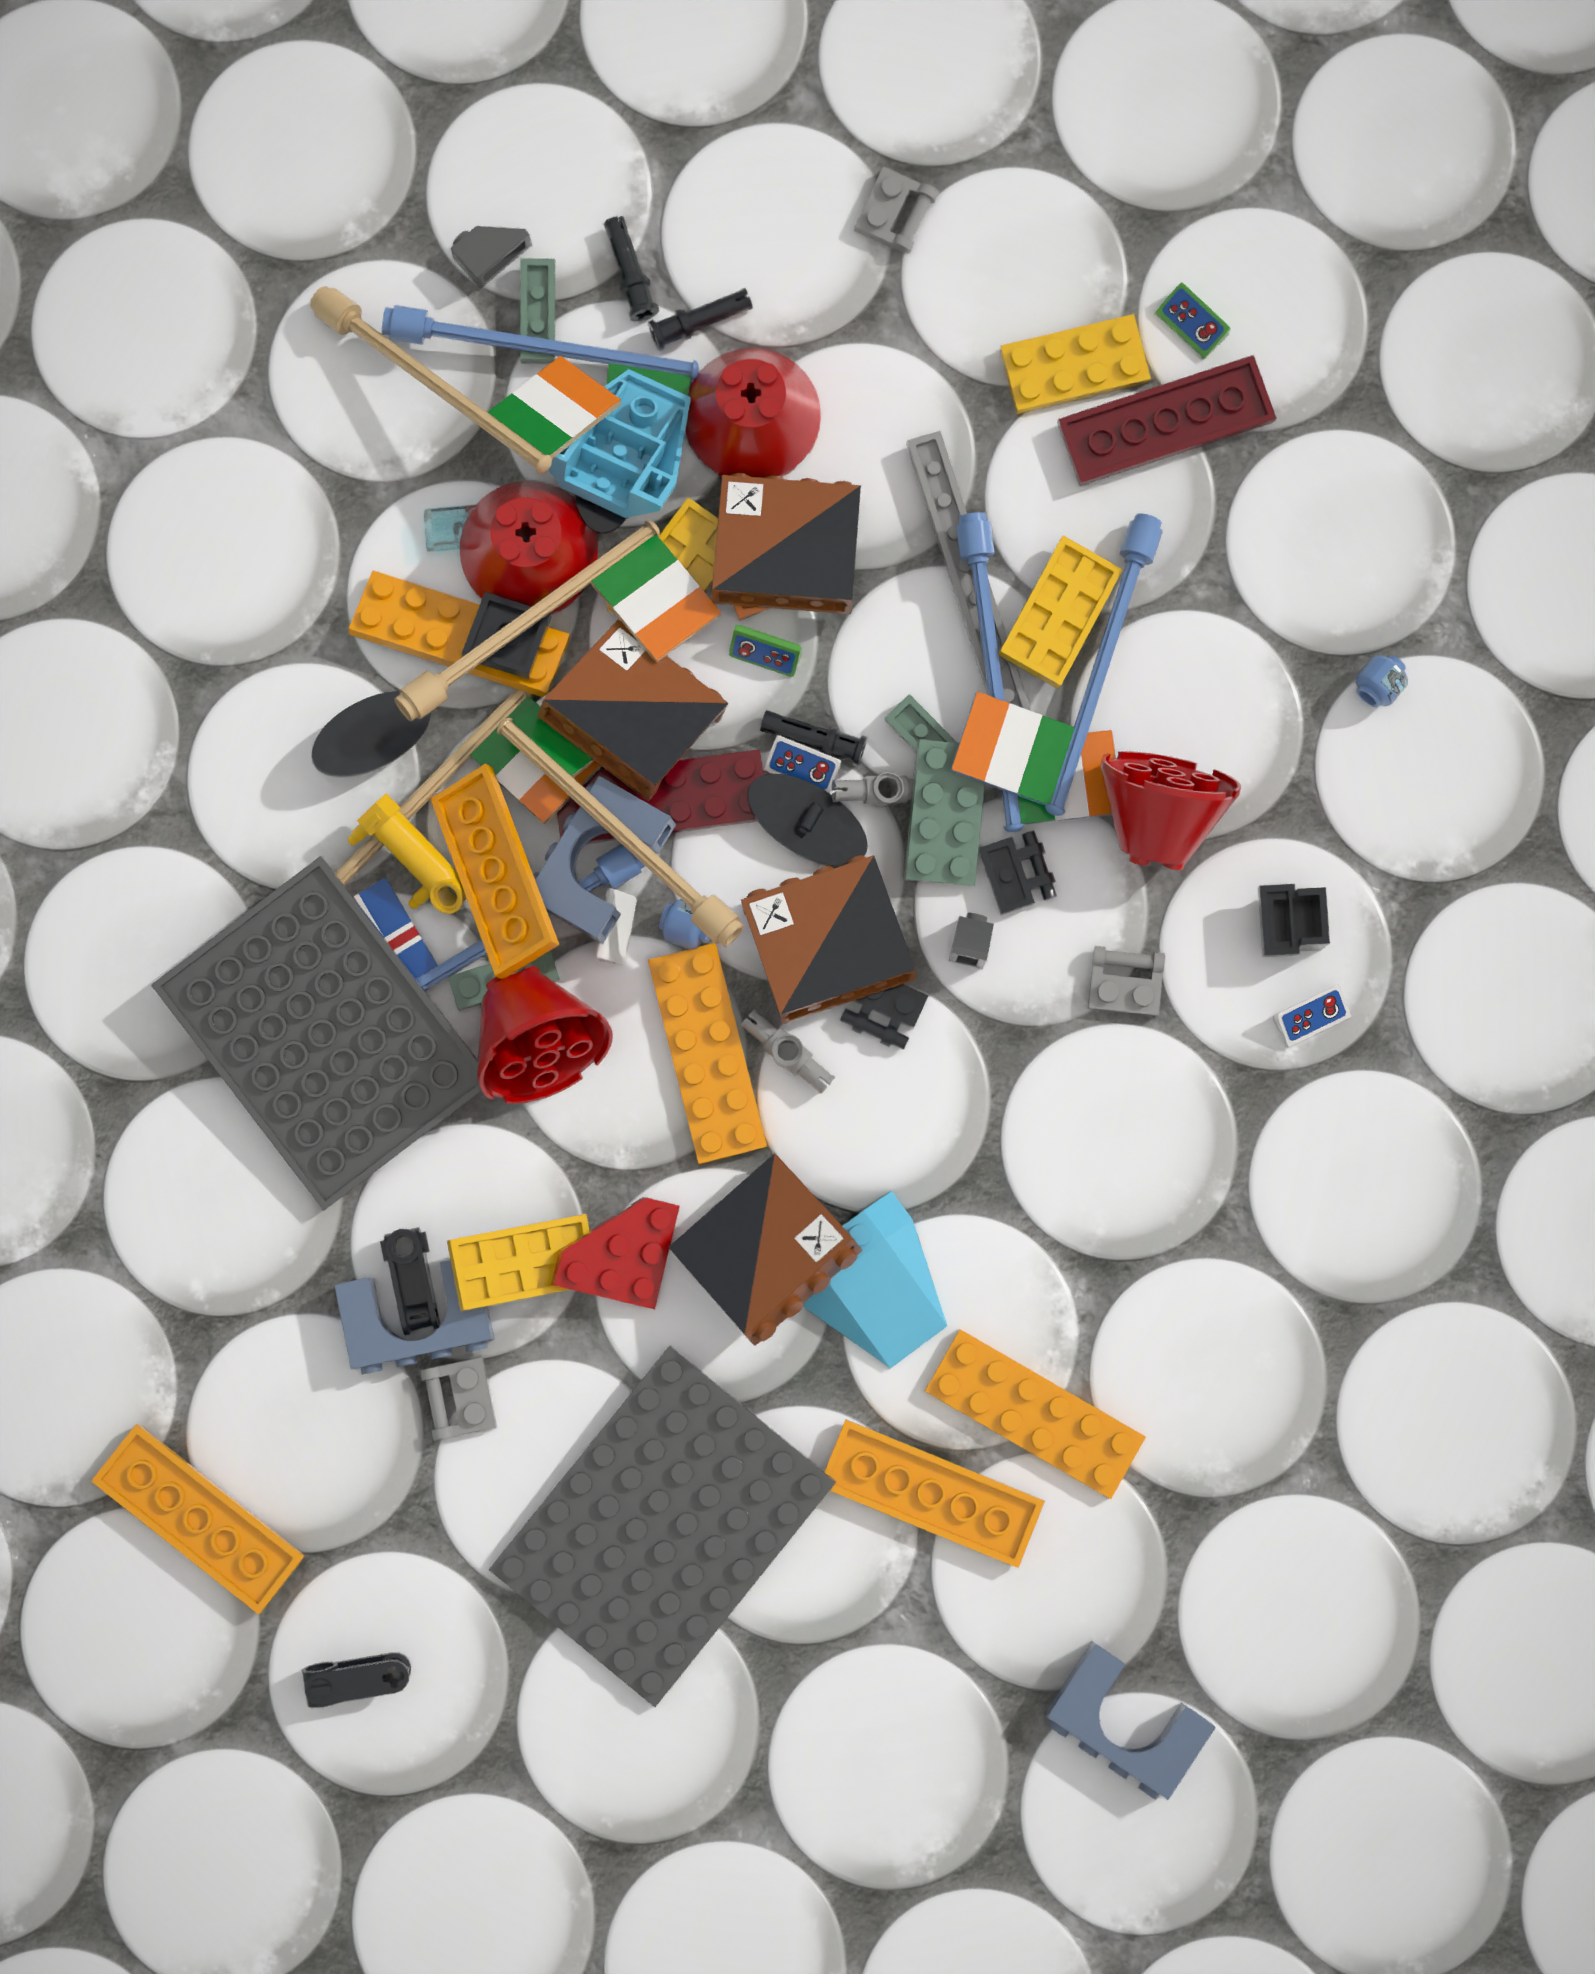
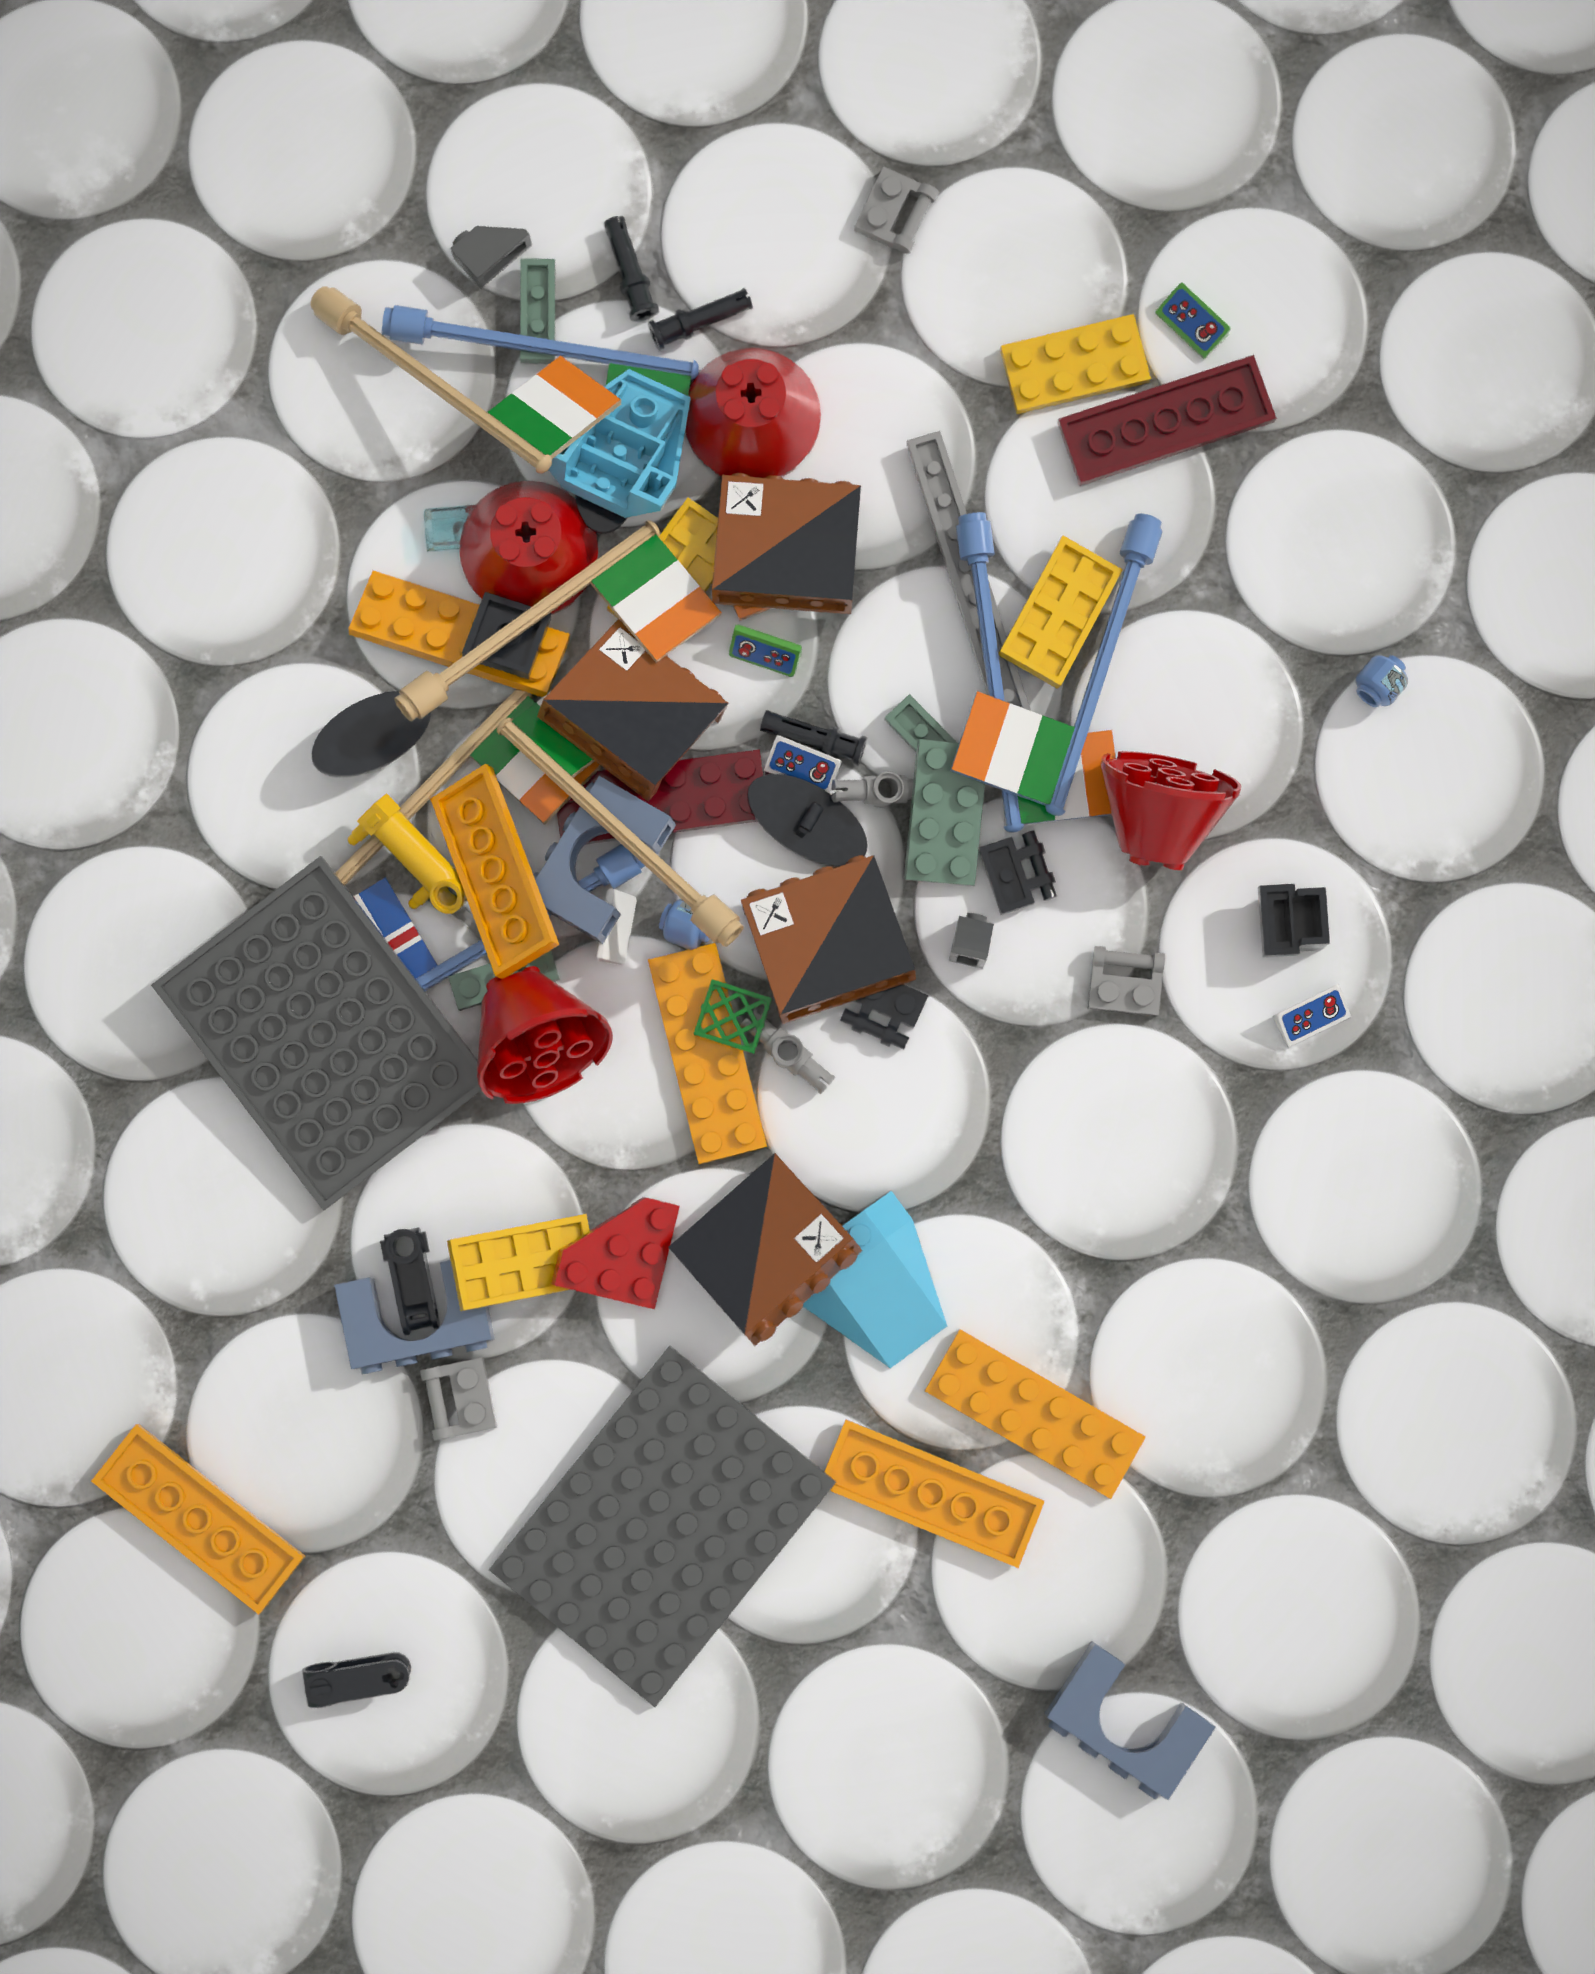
none -> green window [693,979,773,1054]

